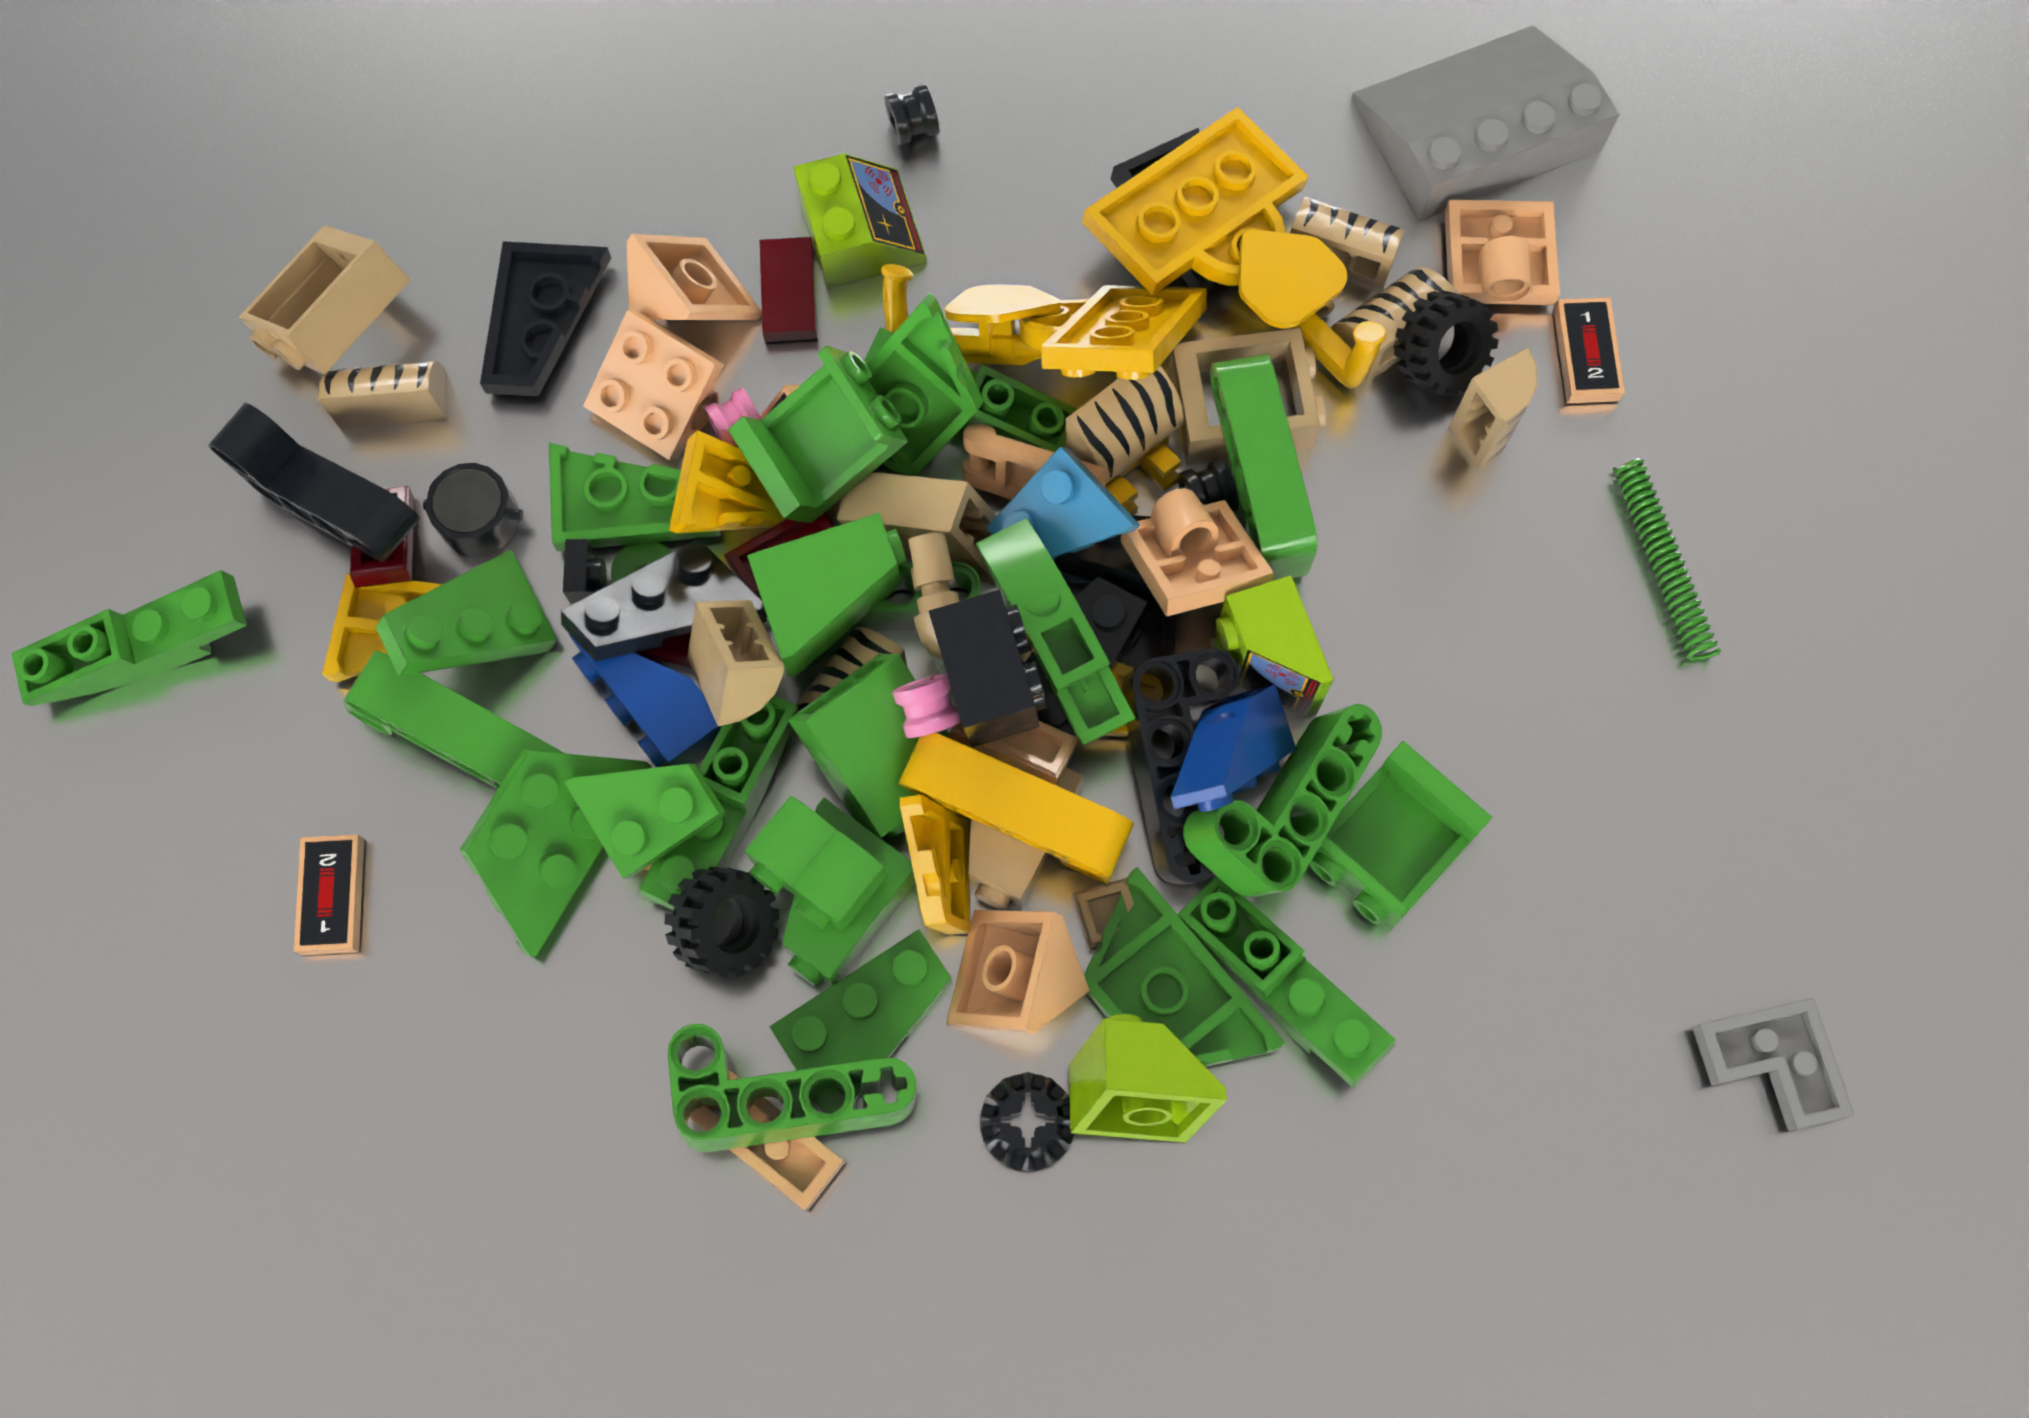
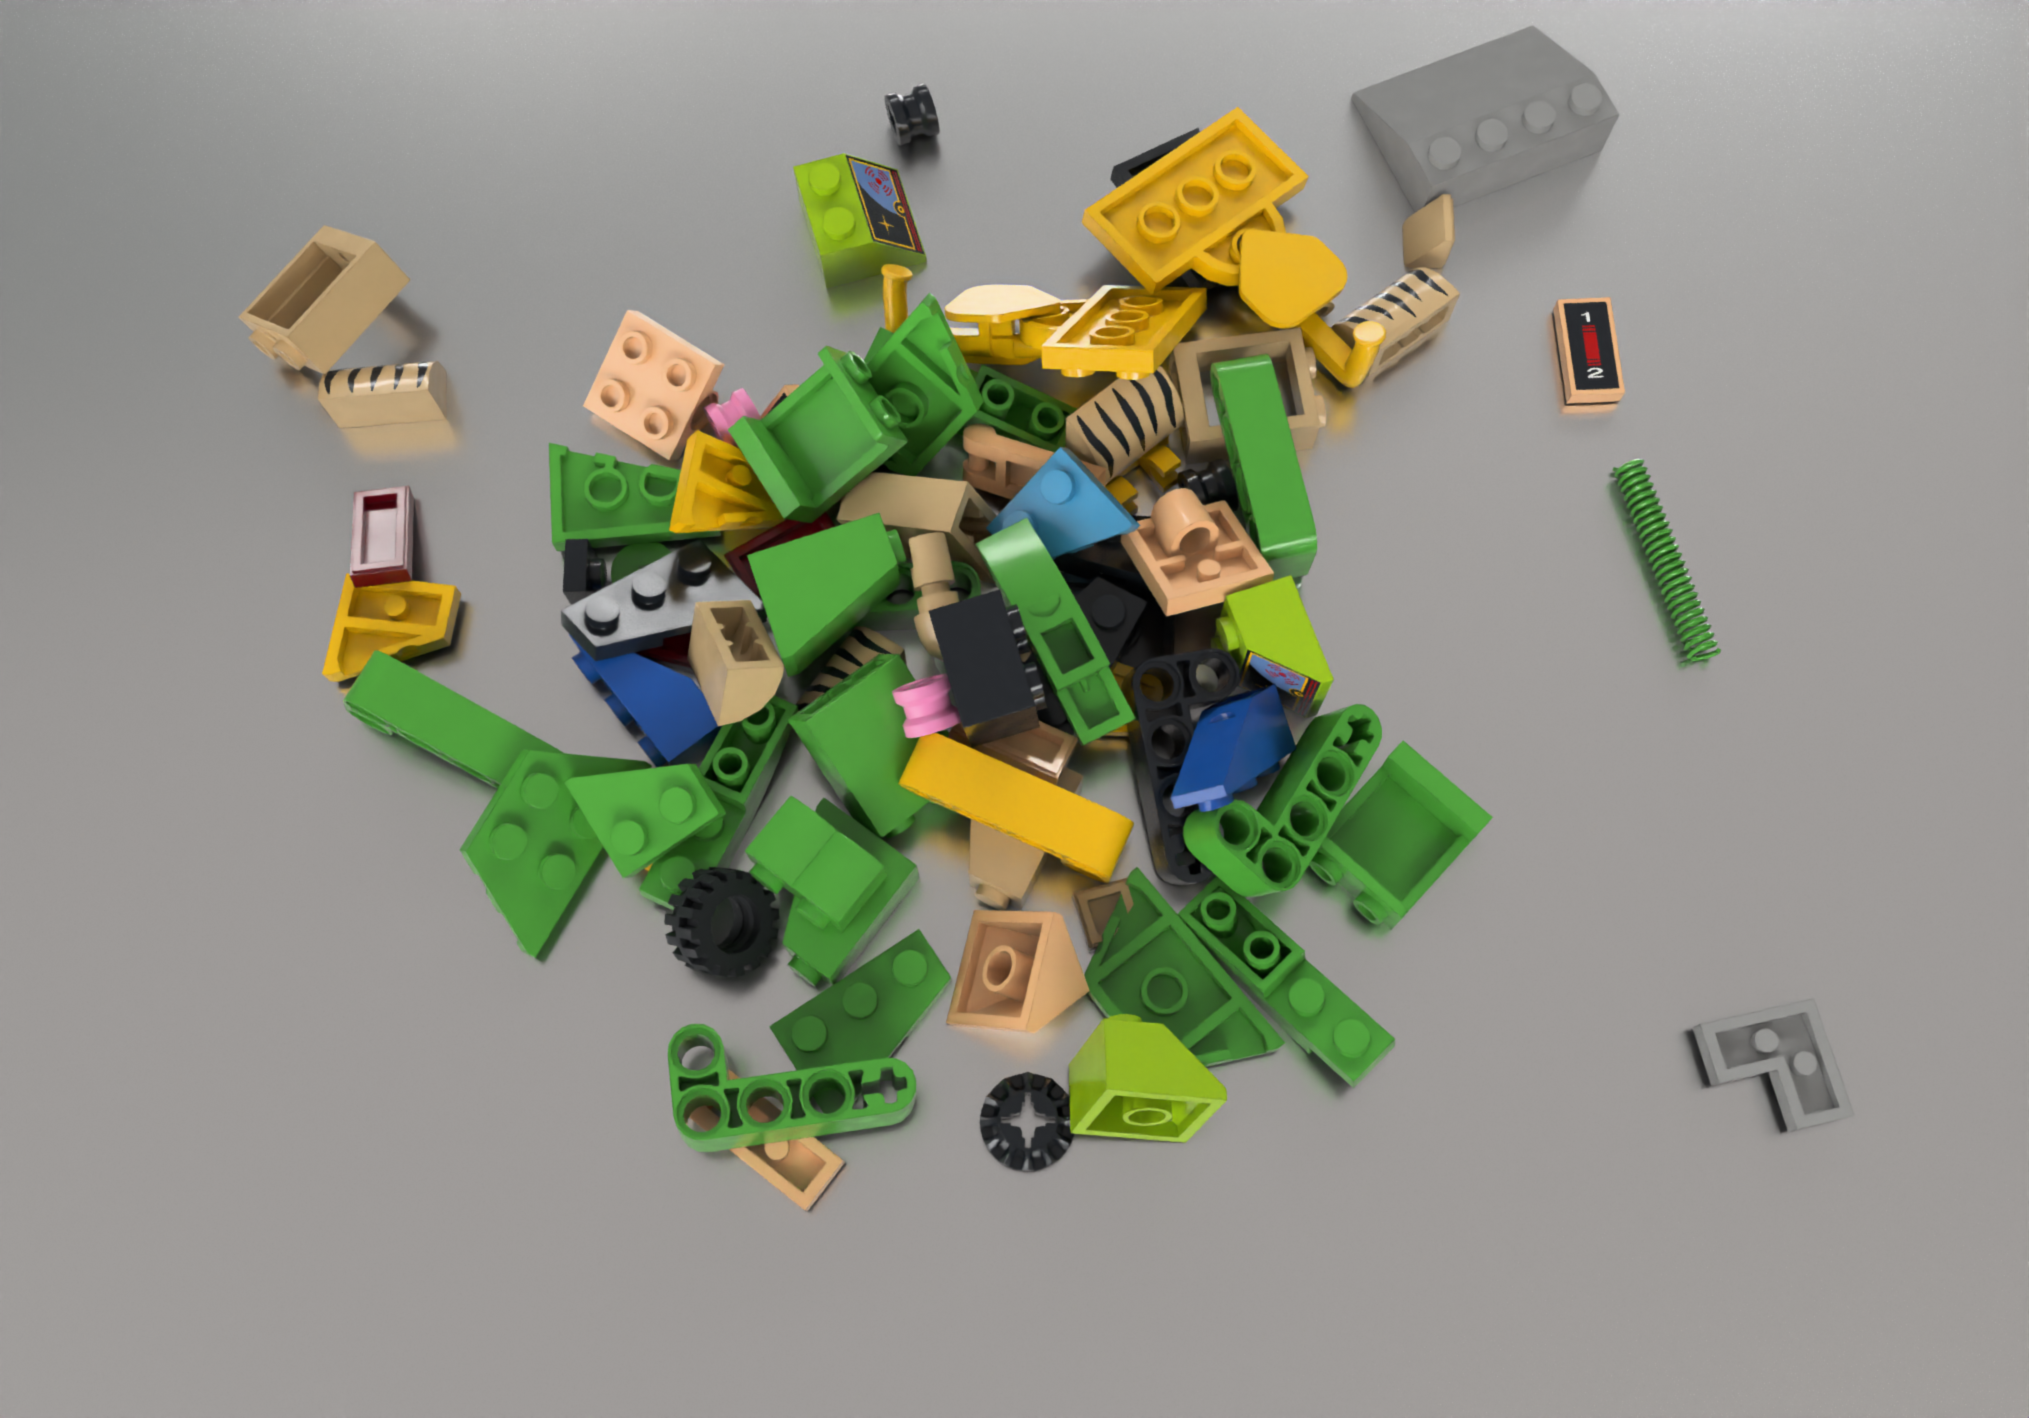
bright green slope [11,570,247,706] -> none
black beam [208,402,420,563] -> none
tile [294,834,365,955] -> none
bright green wing [375,549,557,676] -> none
piece [423,463,523,557] -> none
black wing [480,241,611,396] -> none
light nougat slope [627,234,762,321] -> none
dark red tile [759,237,817,342] -> none
yellow wing [900,795,970,935] -> none
tan brick [1290,197,1405,288] -> none
black tyre [1394,290,1499,396] -> none
light nougat plate [1444,199,1560,305] -> none
tan brick [1449,347,1537,469] -> none
none -> tan slope [1402,194,1455,269]

